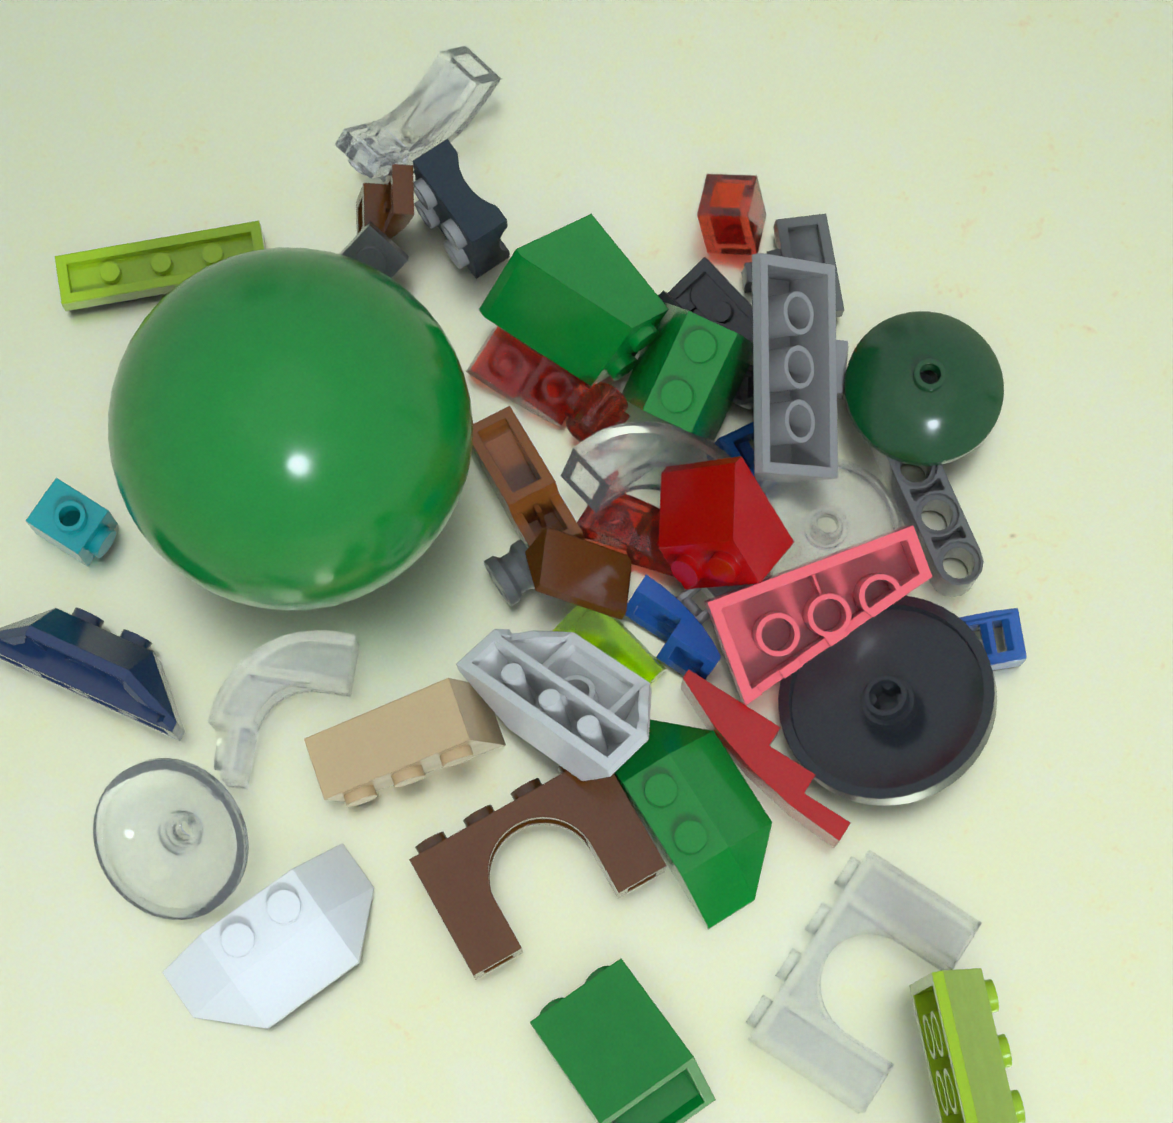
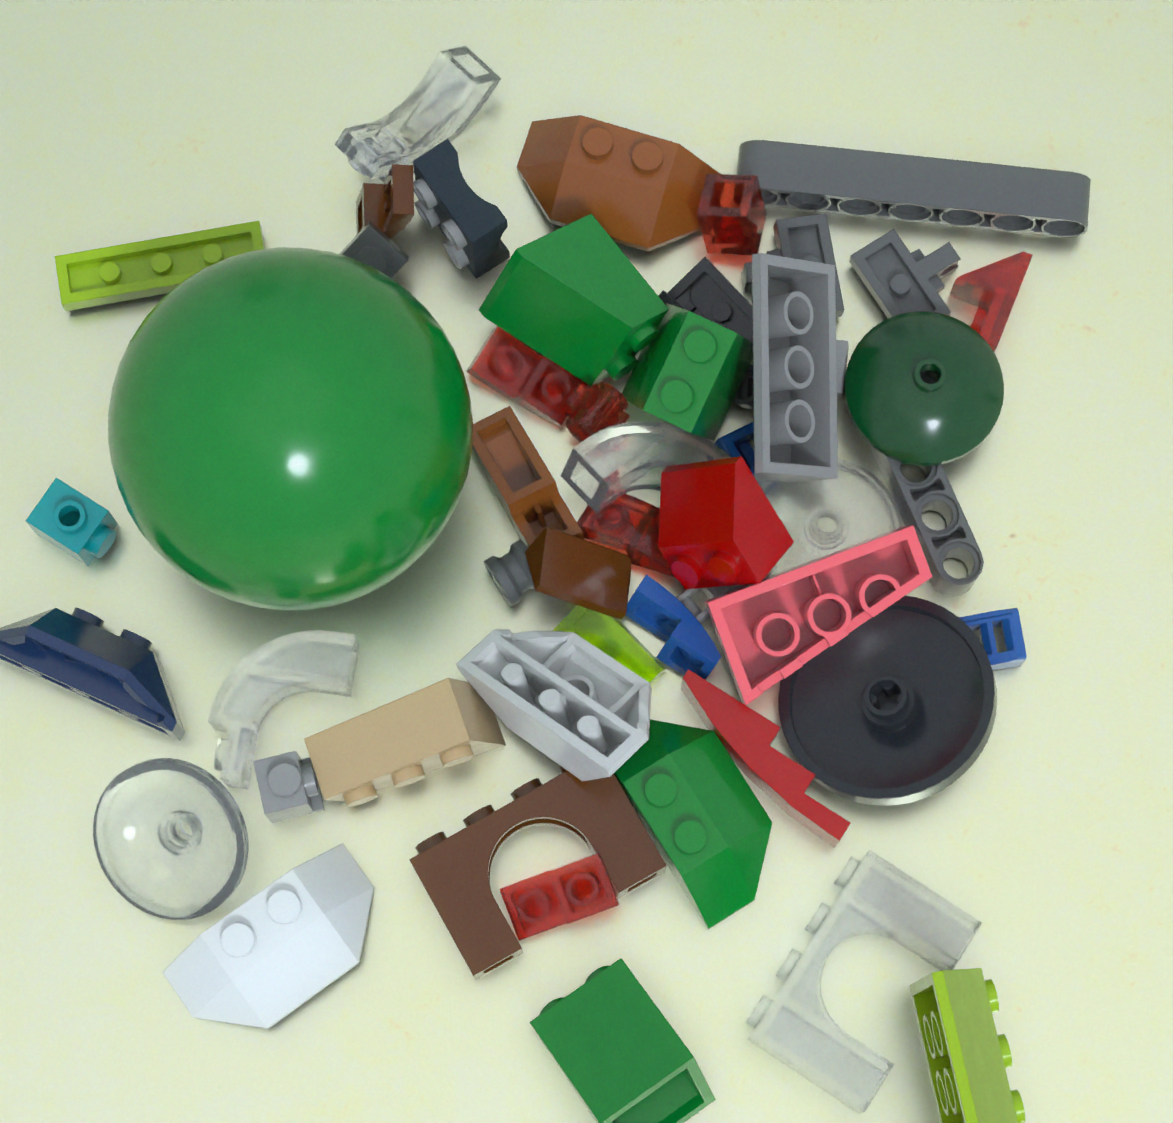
none -> light grey brick [253,751,325,823]
none -> clear red slope [500,852,620,941]
none -> dark orange wedge [517,115,726,252]
none -> dark grey beam [734,140,1091,237]
none -> dark grey hinge [849,229,961,318]
none -> clear red slope [950,251,1033,352]

